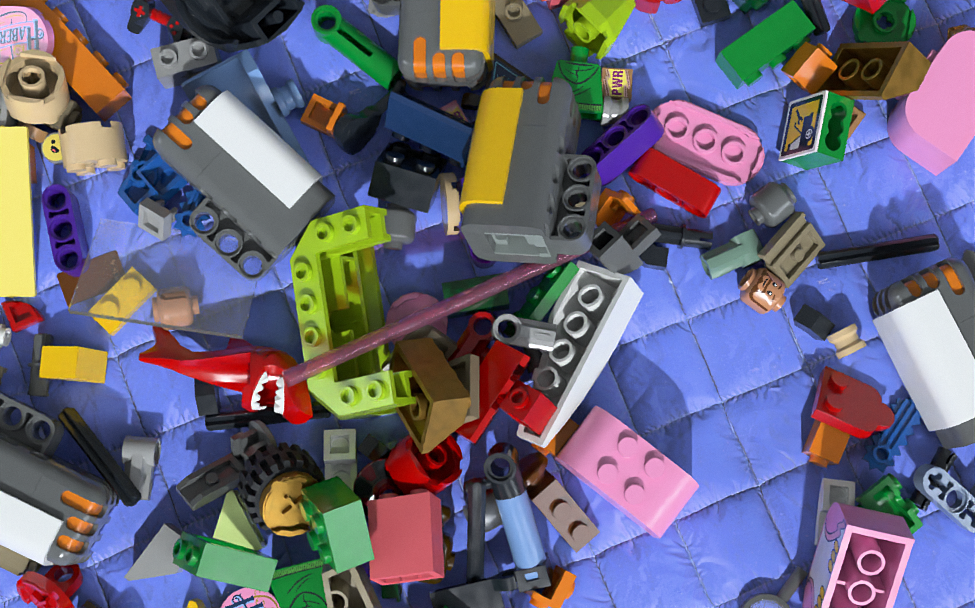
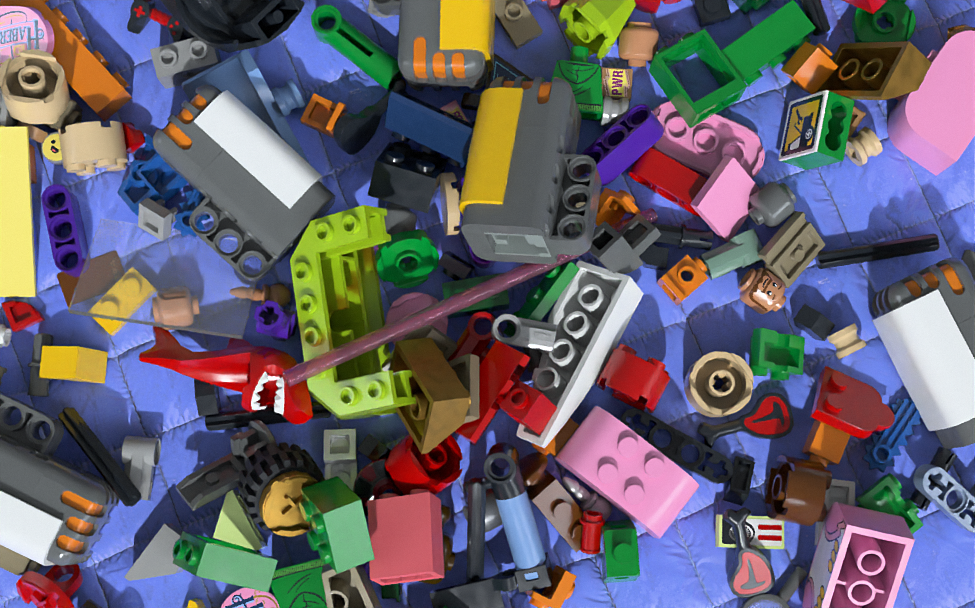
none -> red tile [122,122,145,153]
none -> nougat bar [229,283,291,307]
none -> dark purple piece [254,300,297,342]
none -> green plate [375,229,439,288]
none -> black plate [438,251,475,281]
none -> light grey bar [562,477,612,520]
none -> red pin [579,510,605,554]
none -> red brick [596,344,670,413]
none -> green torso [600,519,640,583]
none -> nougat head [618,22,659,67]
none -> black beam [620,408,734,484]
none -> green window [649,28,747,128]
none -> orange brick [657,254,708,306]
none -> tan brick [683,351,754,417]
none -> bright pink tile [690,155,760,243]
none -> black piece [697,392,794,448]
none -> slope [715,514,785,549]
none -> black piece [723,456,755,506]
none -> black piece [723,507,775,598]
none -> green cylinder [749,328,805,381]
none -> reddish brown brick [765,455,832,526]
none -> tan wheel [845,127,883,166]

